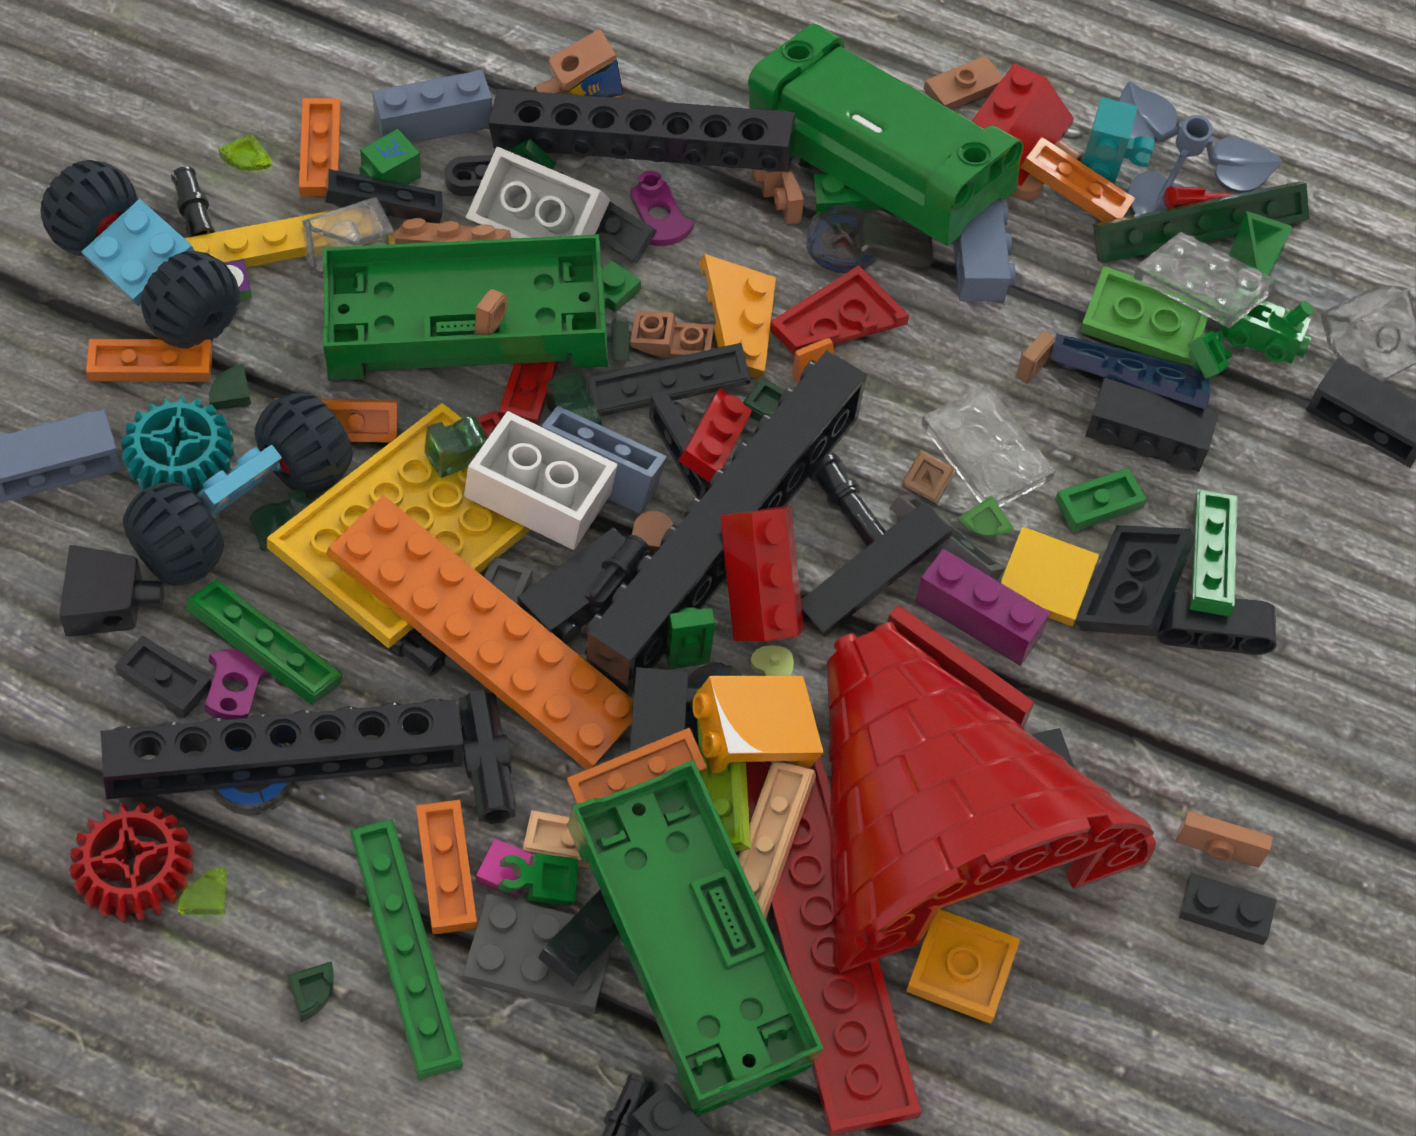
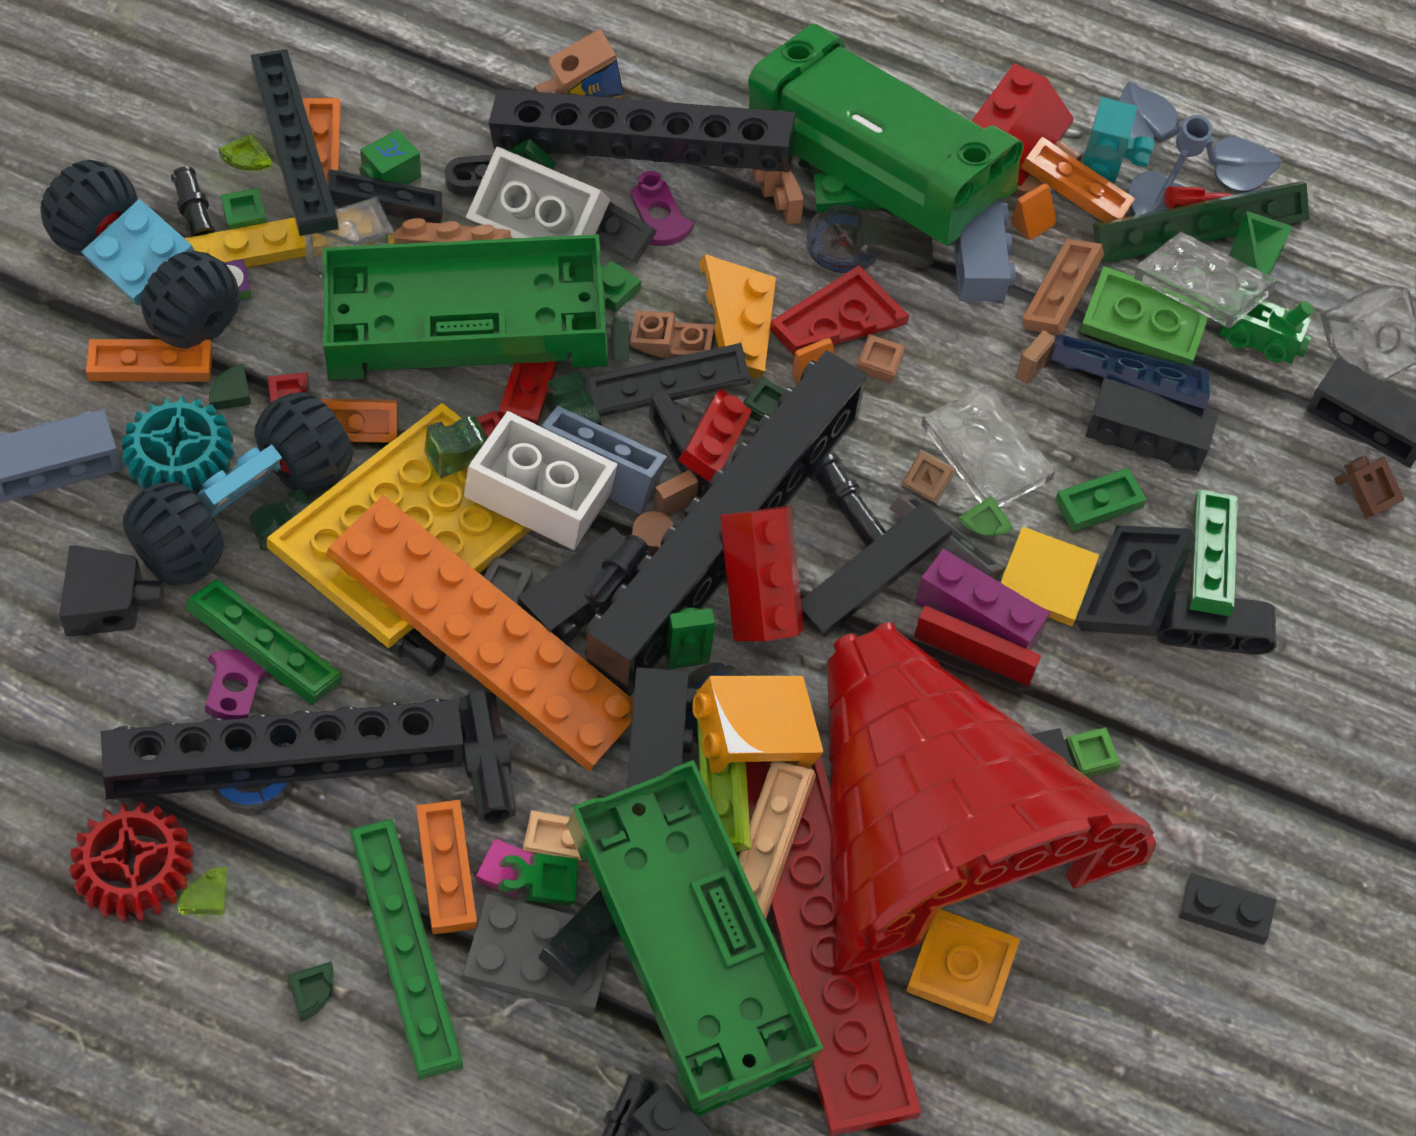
black plate [115,635,212,718] -> none
sand blue brick [372,70,492,143] -> none
nougat tile [475,289,508,335] -> none
orange plate [567,728,707,805] -> none
yellowish green piece [750,645,794,676] -> none
red tile [887,605,1034,727] -> none
nougat plate [923,55,1003,110] -> none
nougat plate [1175,811,1273,868] -> none
green plate [1188,331,1233,379] -> none
none -> green plate [220,188,267,230]
none -> black tile [251,49,339,236]
none -> red tile [268,372,309,402]
none -> nougat tile [653,470,699,517]
none -> nougat tile [856,334,906,384]
none -> red tile [914,606,1042,687]
none -> orange slope [1011,183,1056,240]
none -> nougat plate [1022,238,1104,336]
none -> bright green tile [1065,727,1121,778]
none -> reddish brown bracket [1334,455,1405,518]

